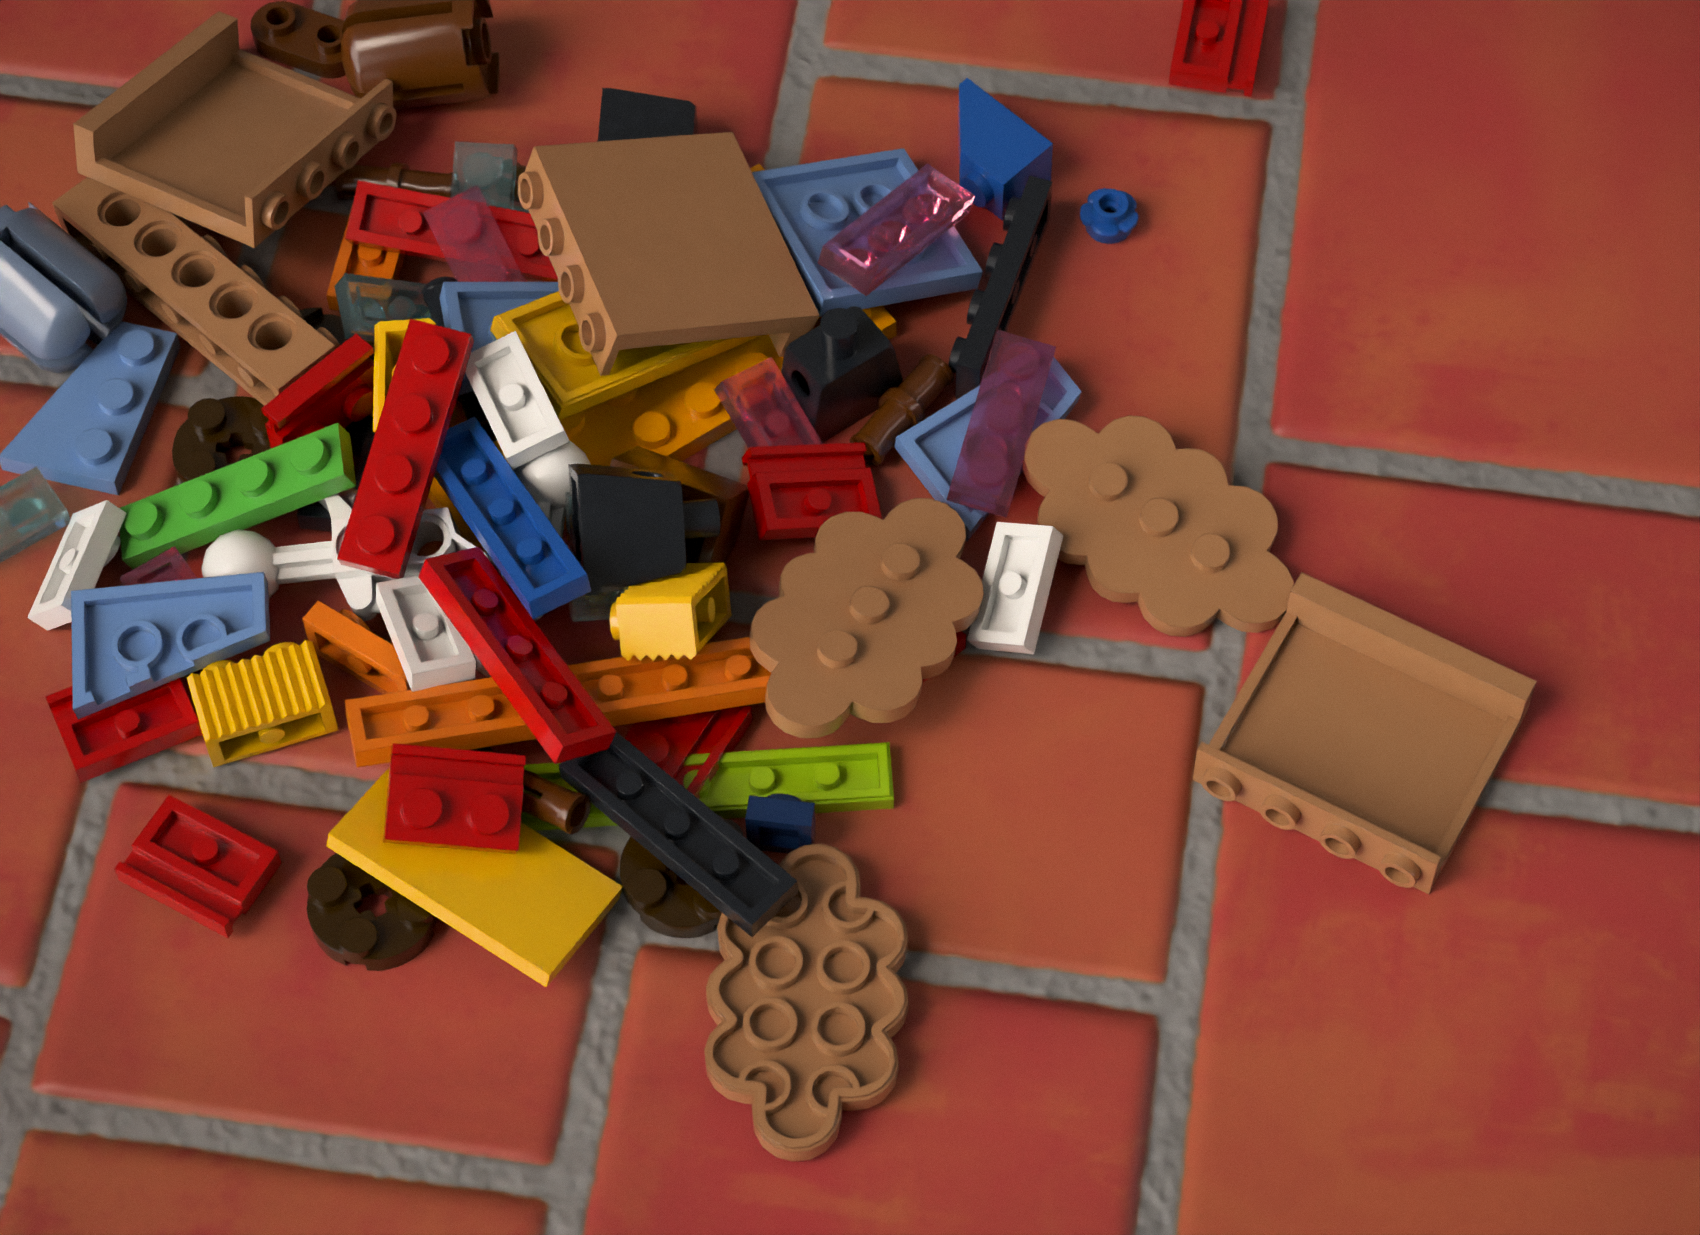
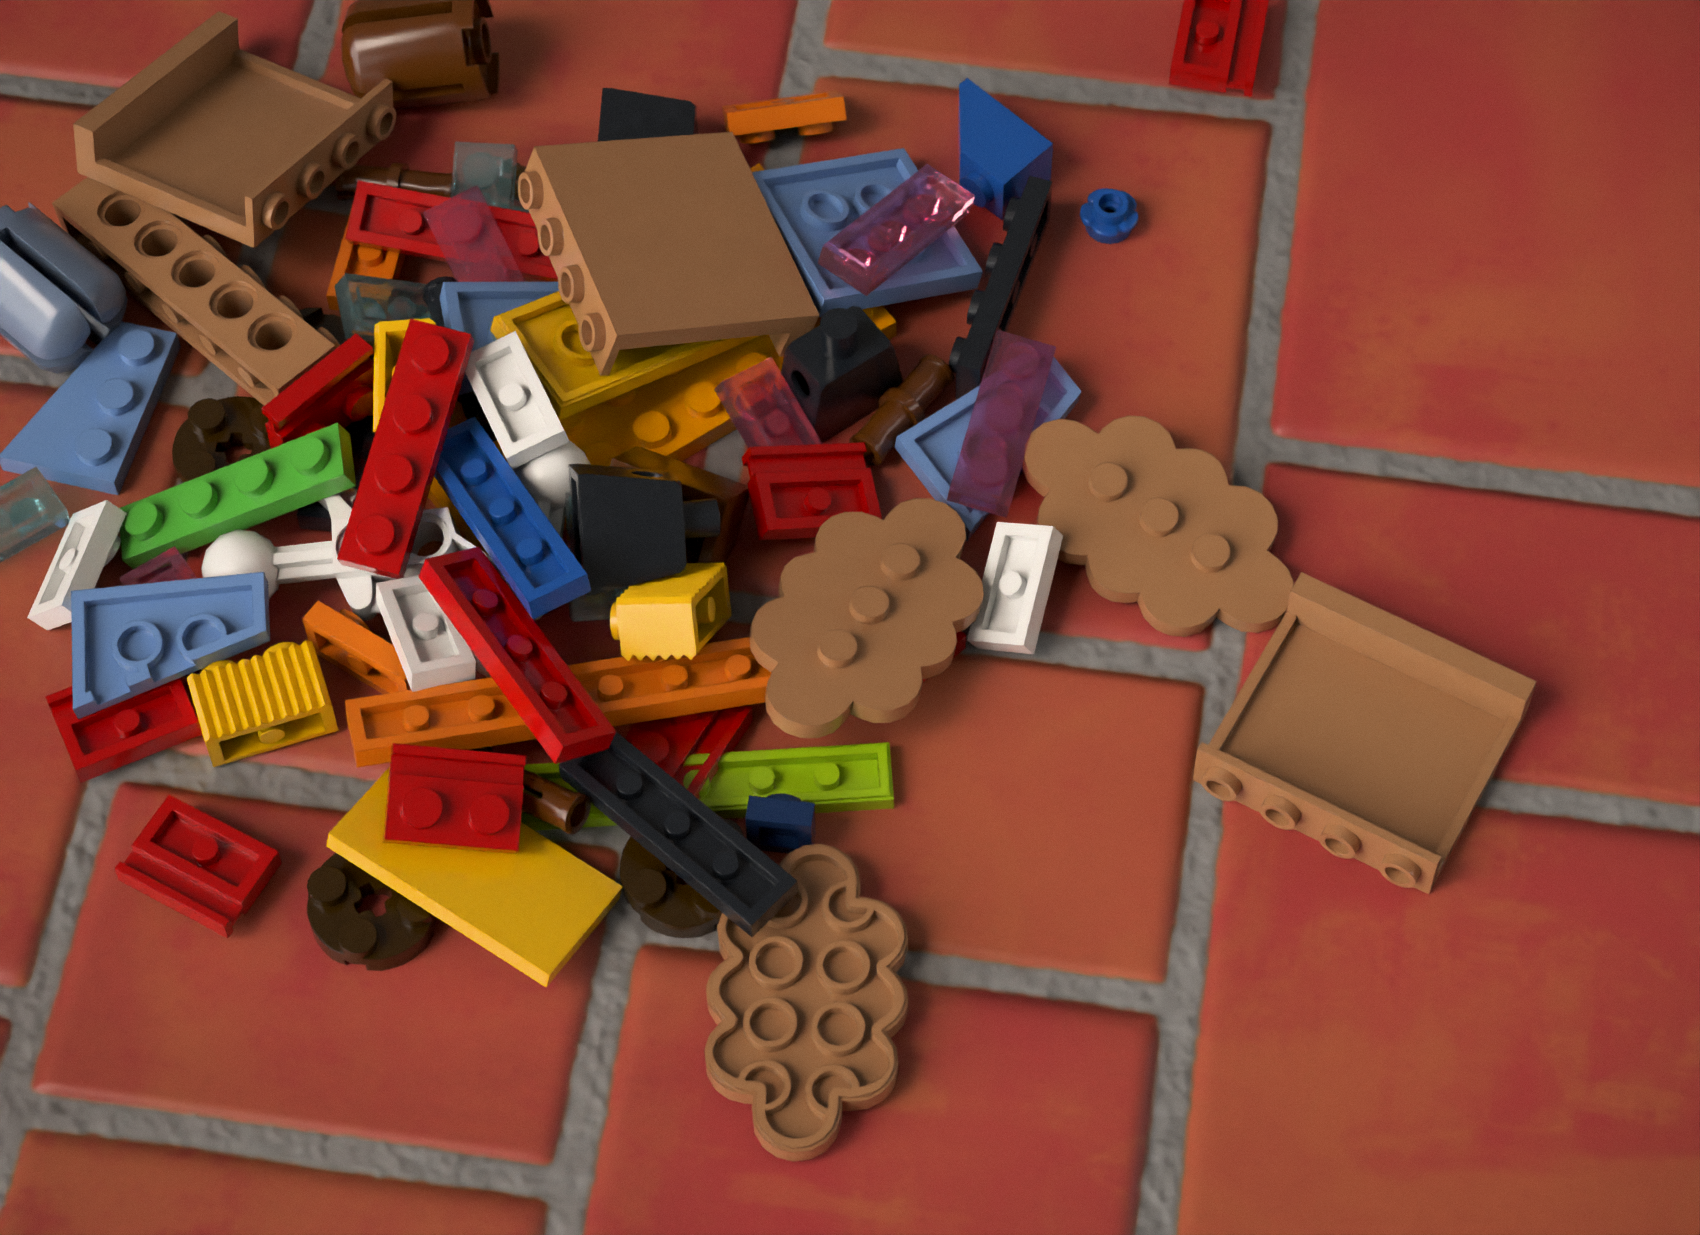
reddish brown plate [250,1,346,79] -> none
none -> orange plate [722,90,847,144]

